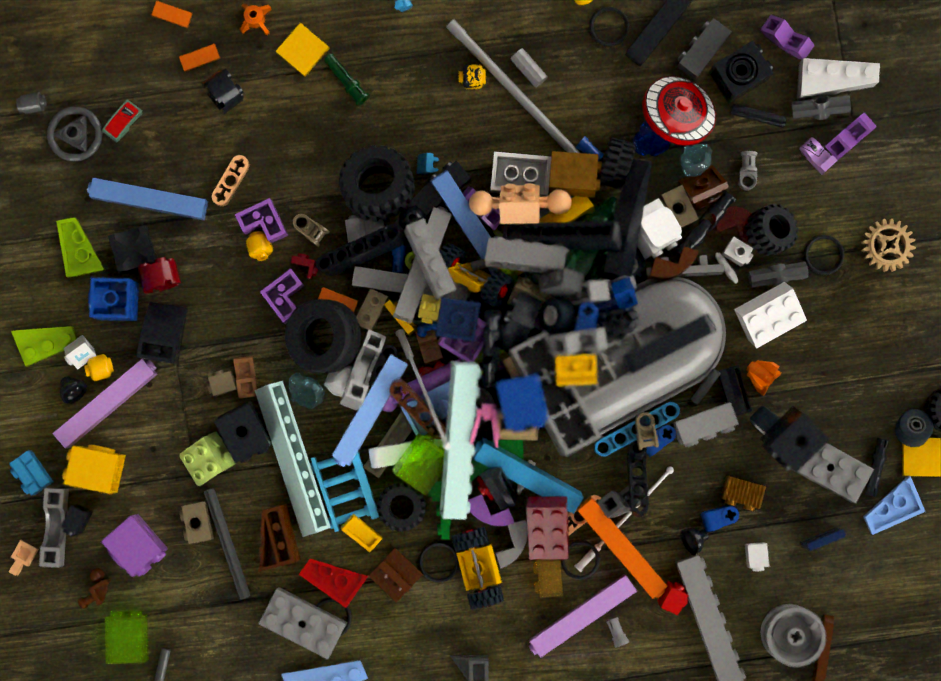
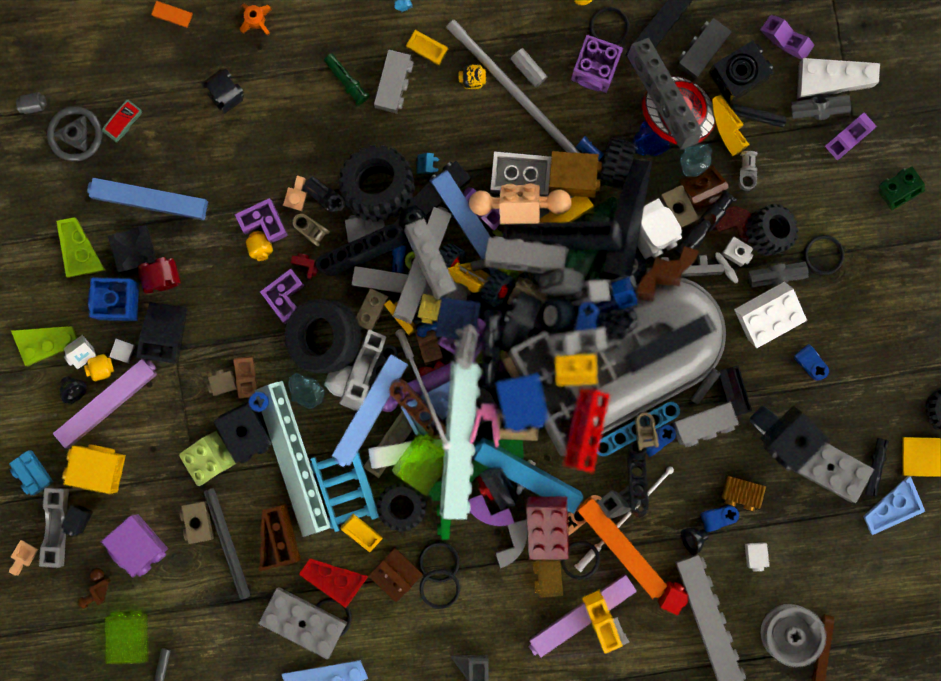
orange piece [179,44,220,71] -> none
light nougat beam [212,155,249,206] -> none
yellow tile [276,23,330,77] -> none
orange piece [318,287,358,313] -> none
plate [451,527,504,610] -> none
orange brick [746,360,781,396] -> none
lavender leg [800,137,838,175] -> none
dark blue tile [800,527,846,551] -> none
tan gear [861,219,916,272] -> none
black wheel [895,409,934,447] -> none
none -> white tile [109,339,135,363]
none -> blue bush [249,392,269,411]
none -> light nougat plate [283,176,307,211]
none -> black piece [302,176,344,213]
none -> light grey brick [374,49,414,113]
none -> yellow tile [406,30,448,65]
none -> black tyre [419,569,460,609]
none -> light grey plate [454,325,478,369]
none -> red fence [563,388,610,473]
none -> medium lavender brick [571,35,623,93]
none -> yellow slope [582,590,622,654]
none -> dark grey brick [627,38,703,150]
none -> reddish brown brick [638,260,682,302]
none -> yellow slope [712,95,750,156]
none -> blue piece [794,344,829,380]
none -> dark green brick [879,167,925,211]

